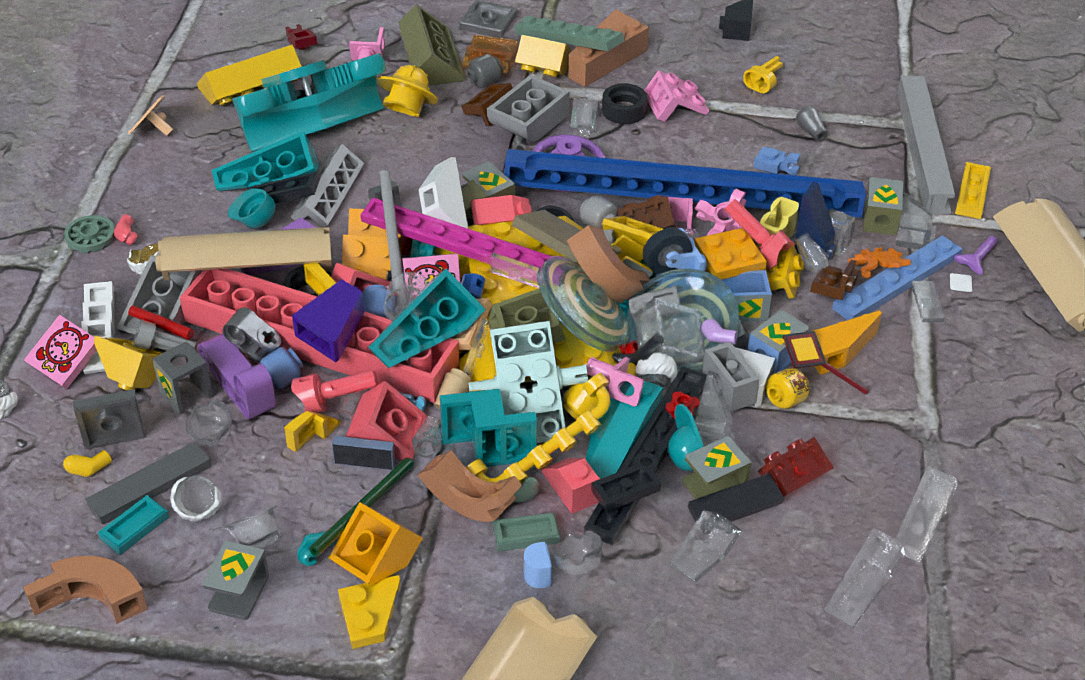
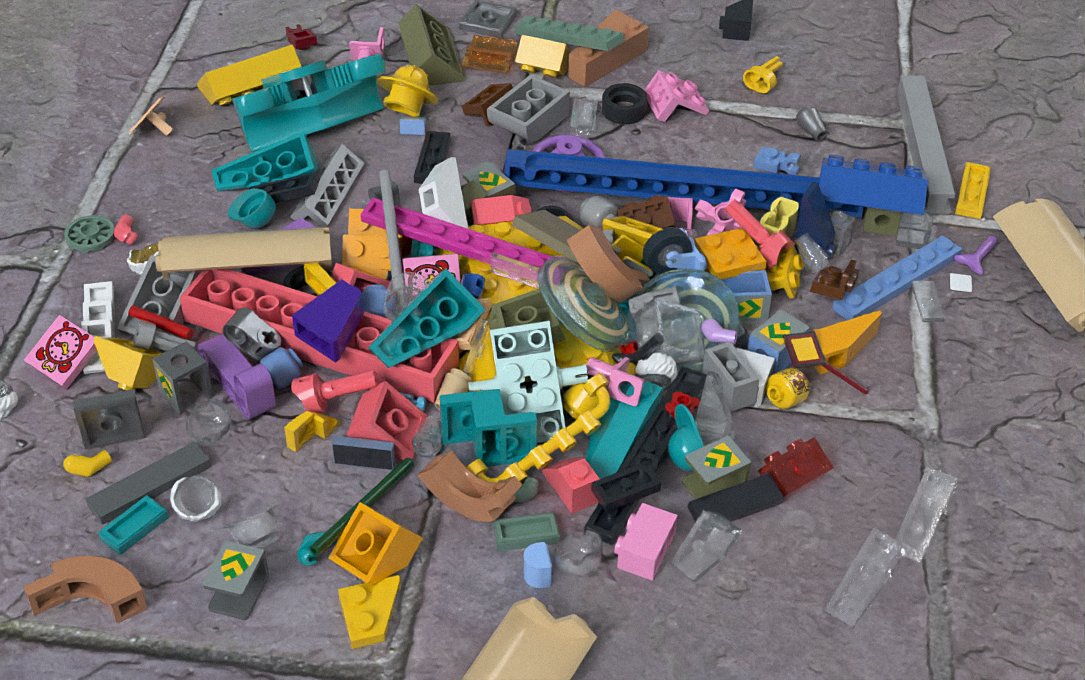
dark grey head [467,54,503,88] -> none
orange piece [848,247,911,278] -> none
none -> light blue slope [400,117,426,135]
none -> black tile [414,131,451,184]
none -> bright pink brick [614,503,678,581]
none -> blue slope [819,155,928,215]

